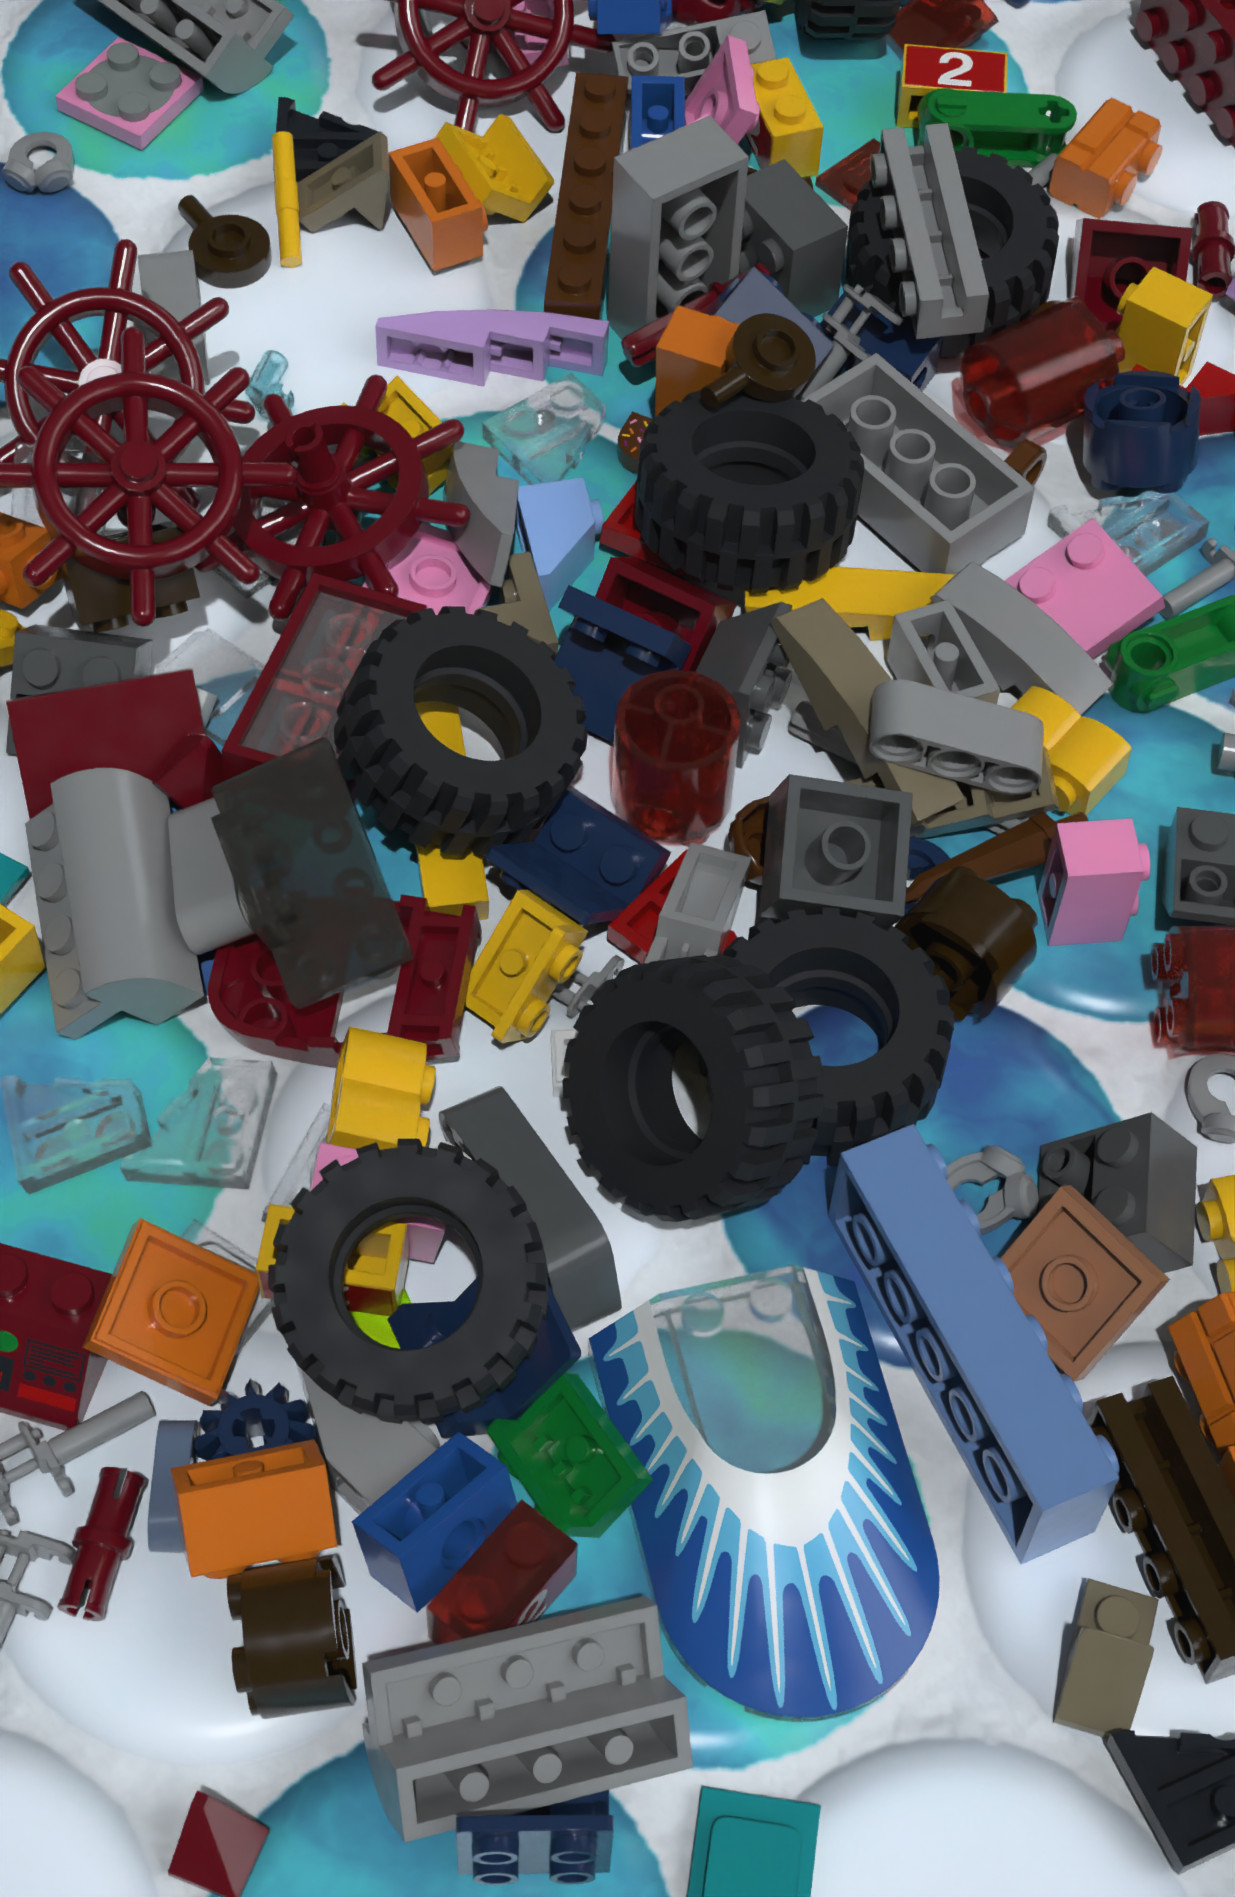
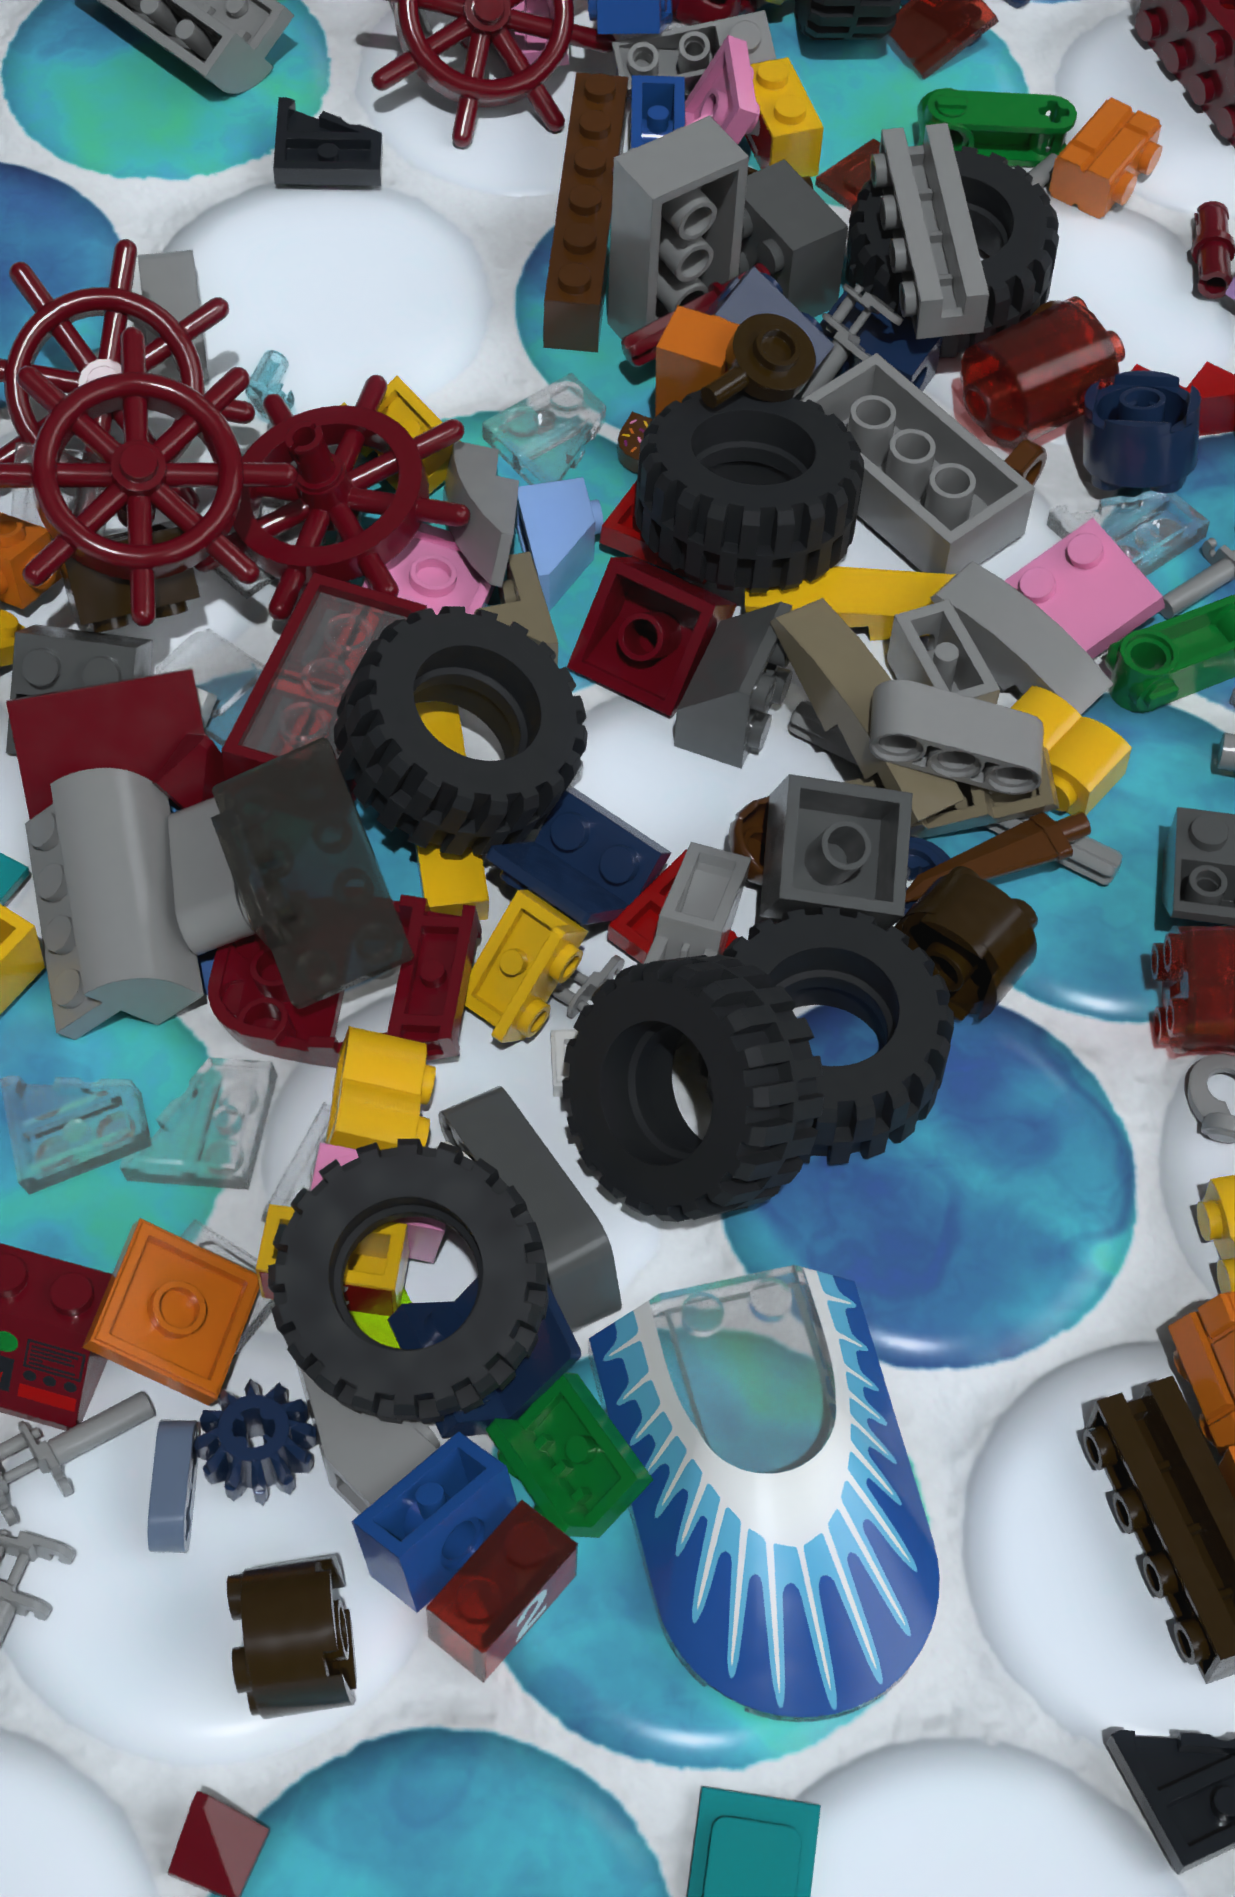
light grey piece [1,132,74,193] -> none
piece [55,37,204,150] -> none
dark red pin [57,1467,145,1621] -> none
orange brick [170,1439,338,1579] -> none
dark brown piece [178,195,272,289] -> none
yellow piece [271,131,302,268] -> none
dark tan slope [297,131,389,233] -> none
light grey brick [362,1596,693,1843] -> none
lavender slope [375,309,609,387] -> none
orange brick [388,137,488,271] -> none
yellow bracket [435,114,554,223] -> none
dark blue bracket [456,1790,614,1885] -> none
dark blue bracket [554,585,692,754] -> none
clear red cylinder [611,669,741,847] -> none
medium blue brick [828,1124,1120,1565] -> none
red brick [896,44,1008,129] -> none
light grey piece [946,1144,1038,1235] -> none
nougat plate [1000,1185,1170,1382] -> none
bright pink brick [1037,818,1150,946] -> none
dark grey slope [1037,1112,1197,1273] -> none
dark tan slope [1053,1578,1159,1739] -> none
dark red slope [1069,218,1193,334] -> none
yellow brick [1107,266,1213,386] -> none

